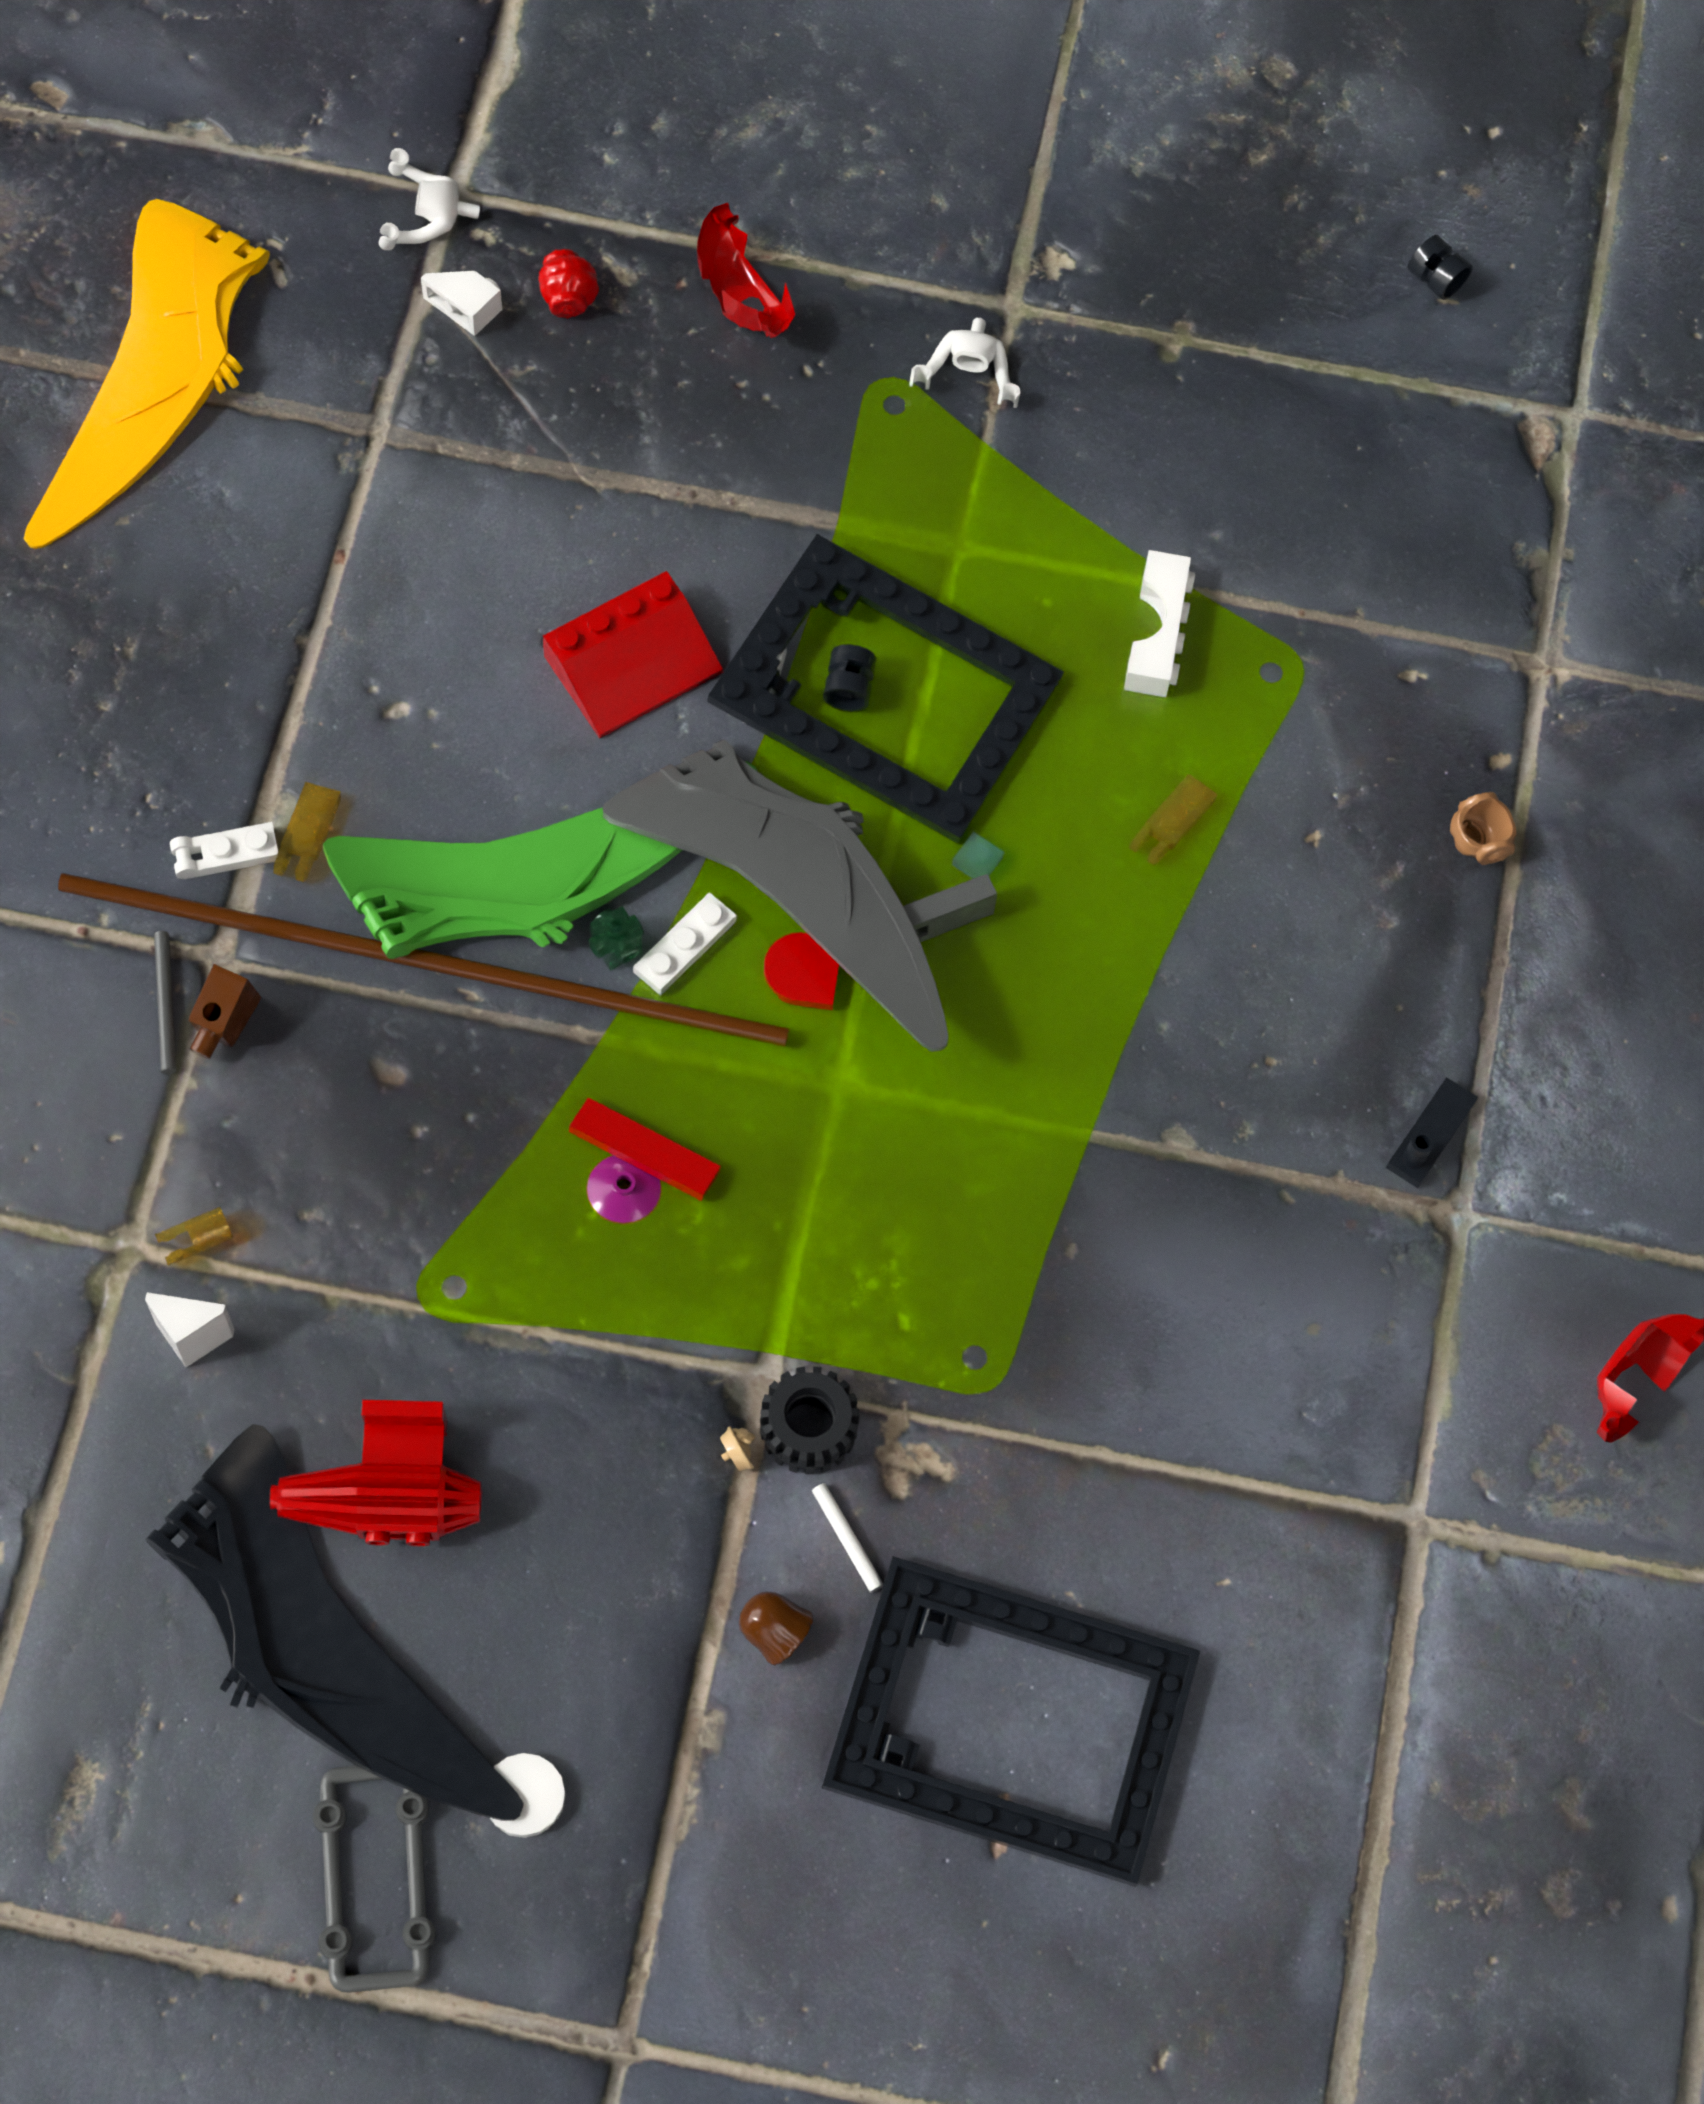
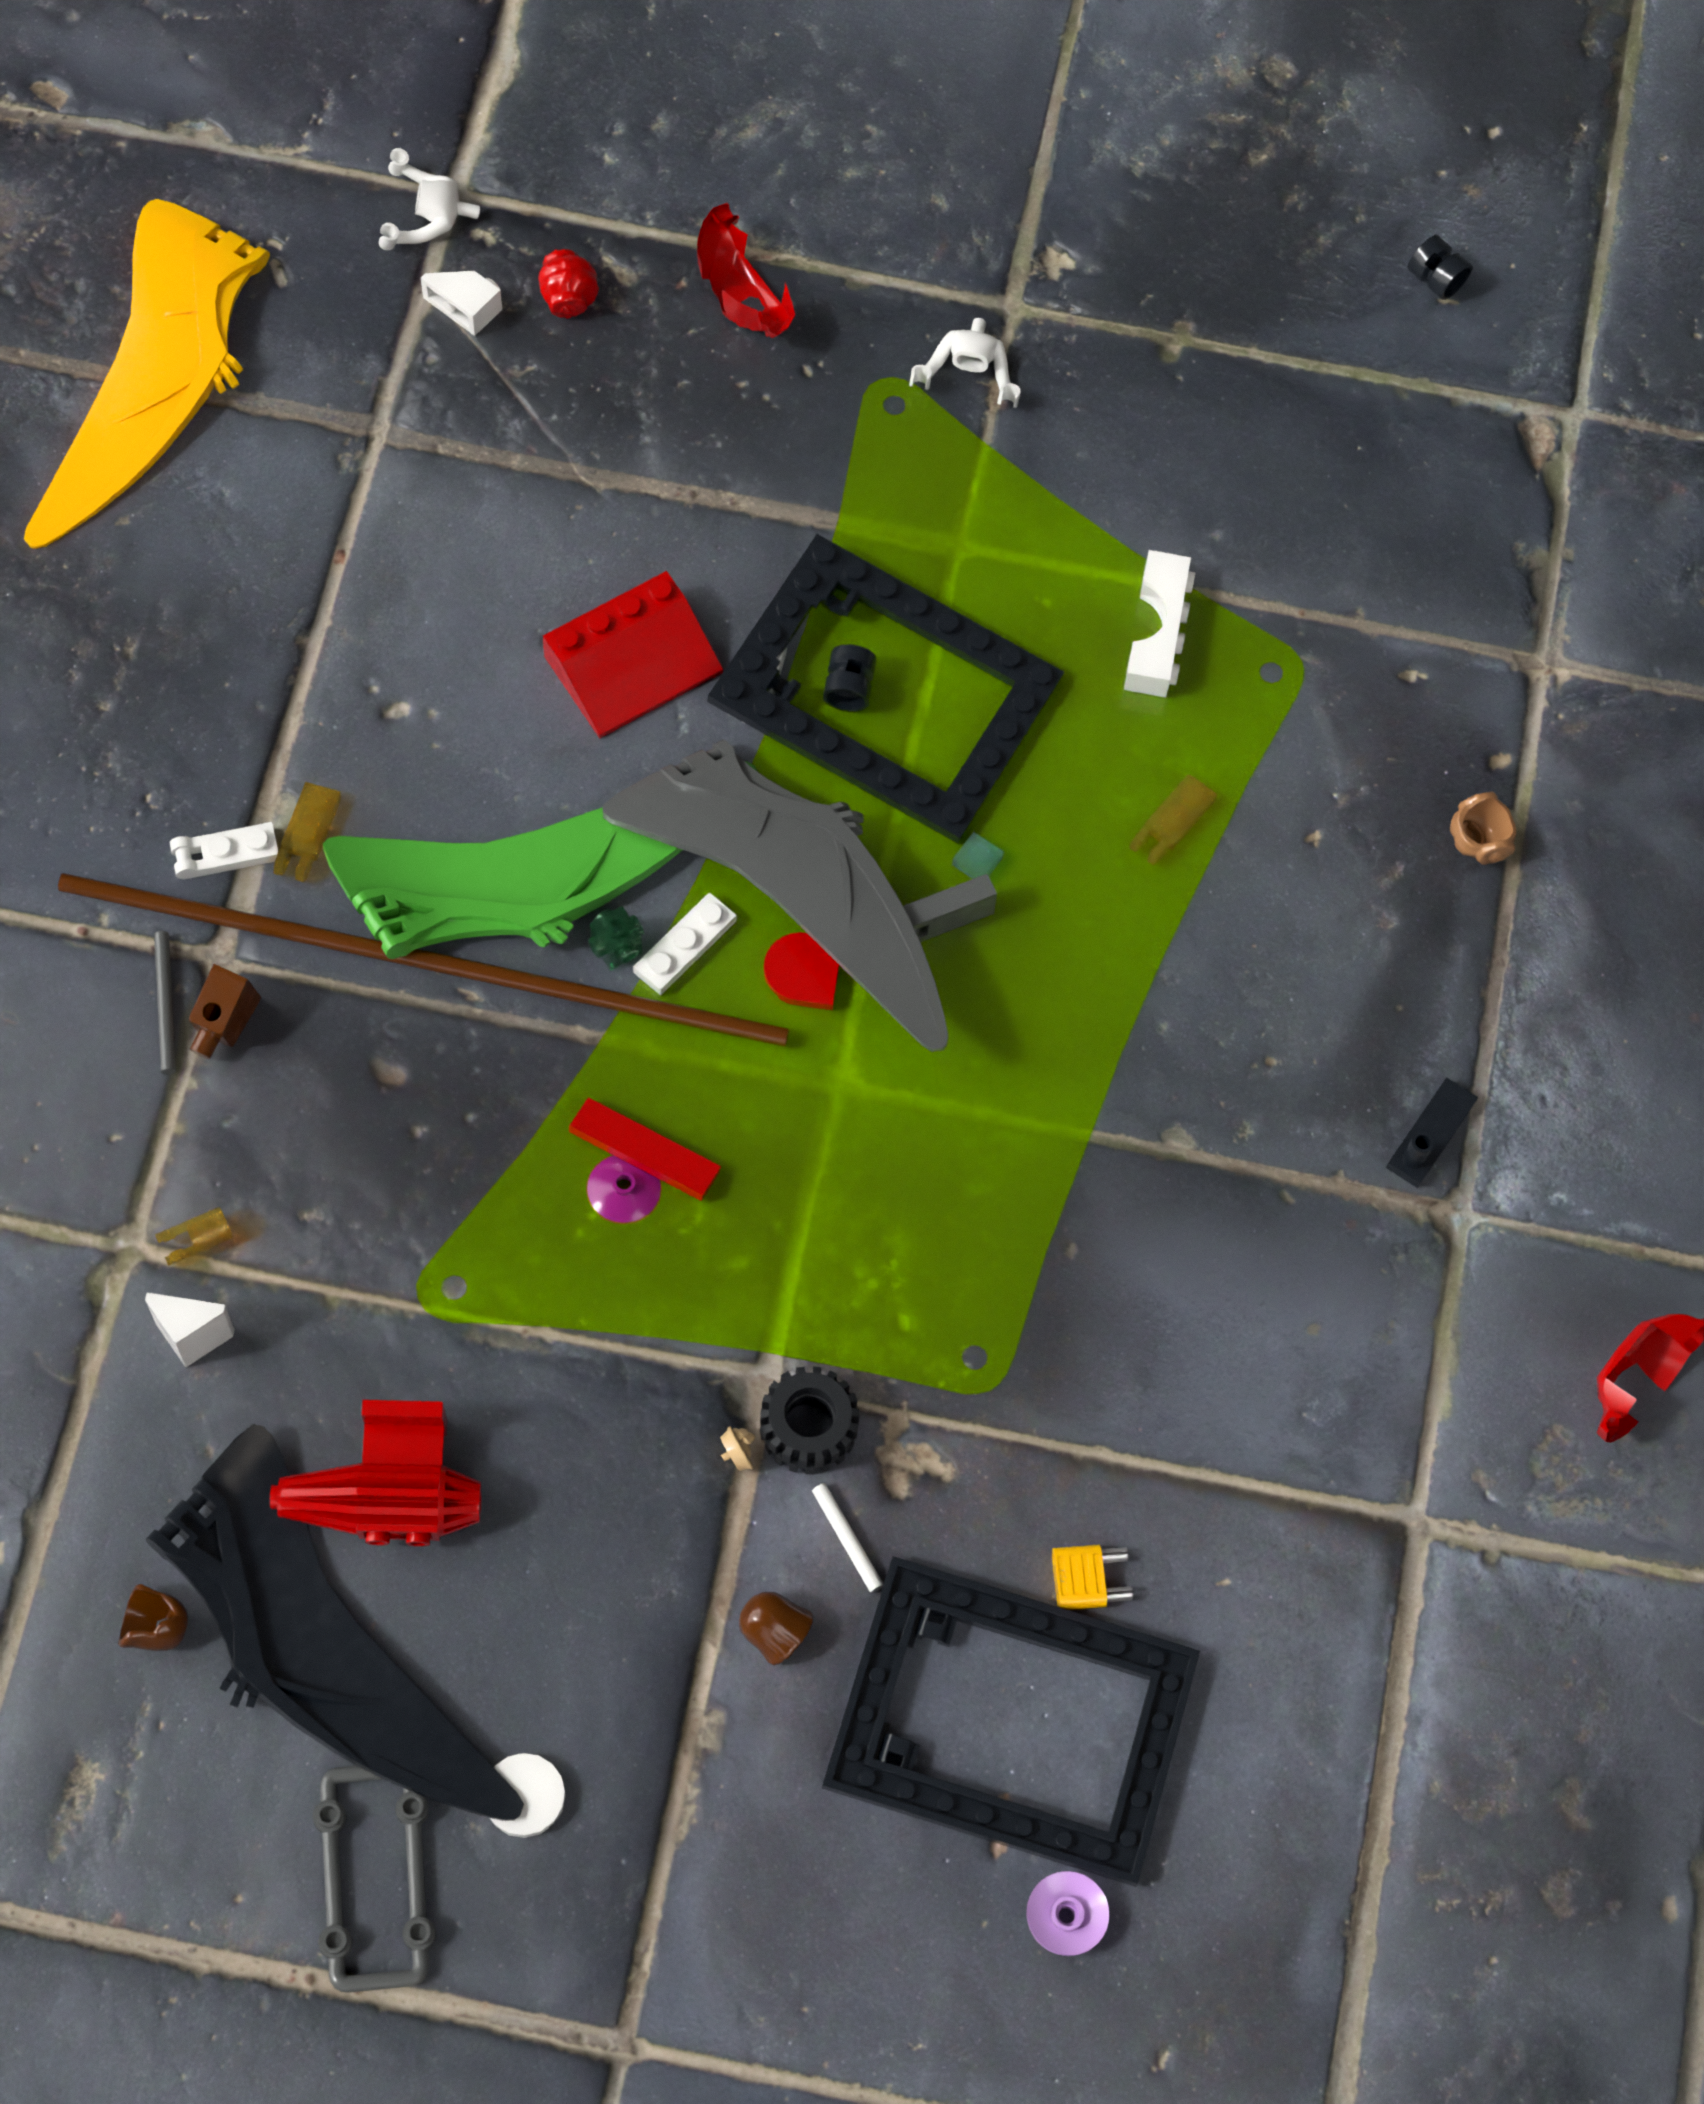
none -> reddish brown hair [118,1584,188,1651]
none -> lavender dish [1026,1871,1109,1956]
none -> yellow piece [1052,1544,1133,1610]

